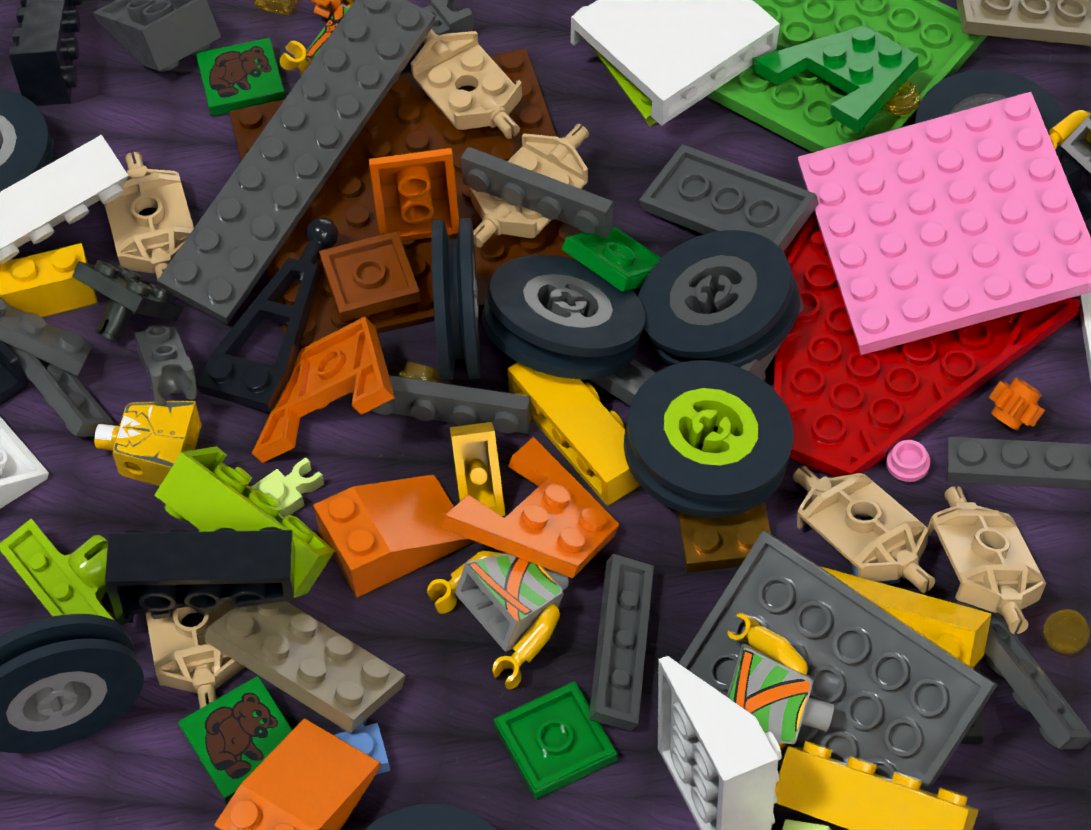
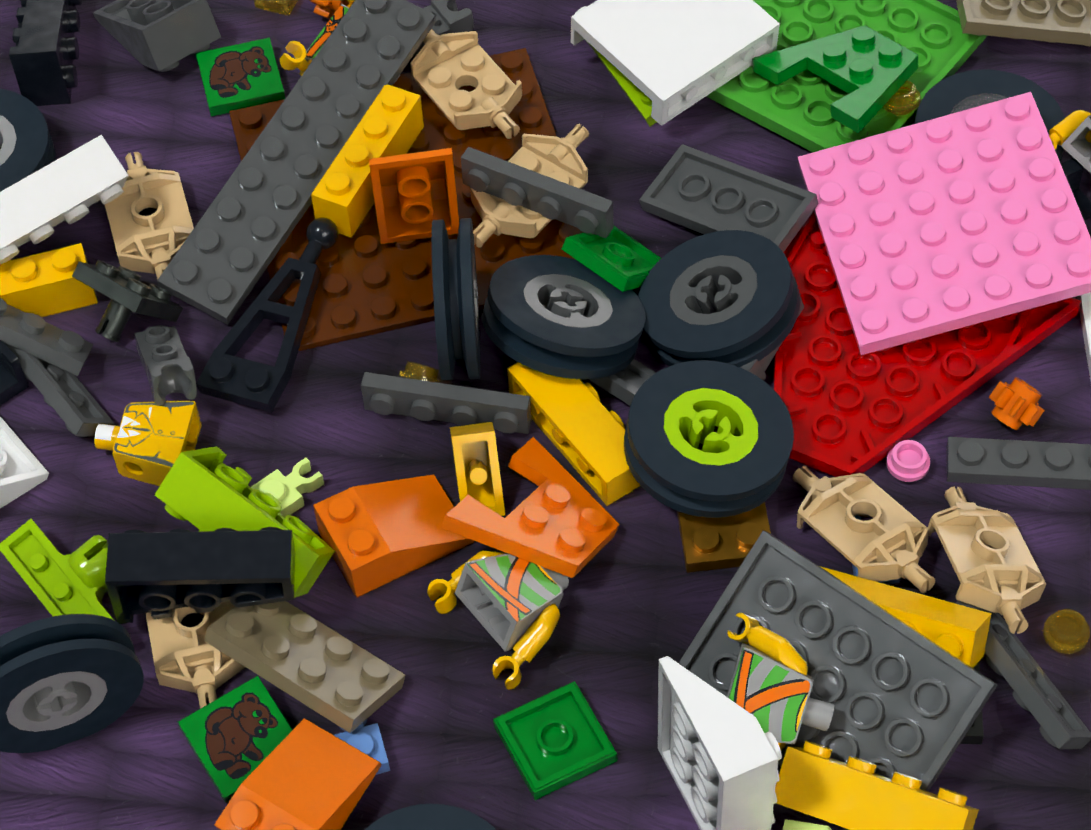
orange wing [252,316,395,463] -> none
dark orange plate [319,231,421,323] -> none
dark grey plate [589,554,654,731] -> none
none -> yellow brick [311,84,424,238]

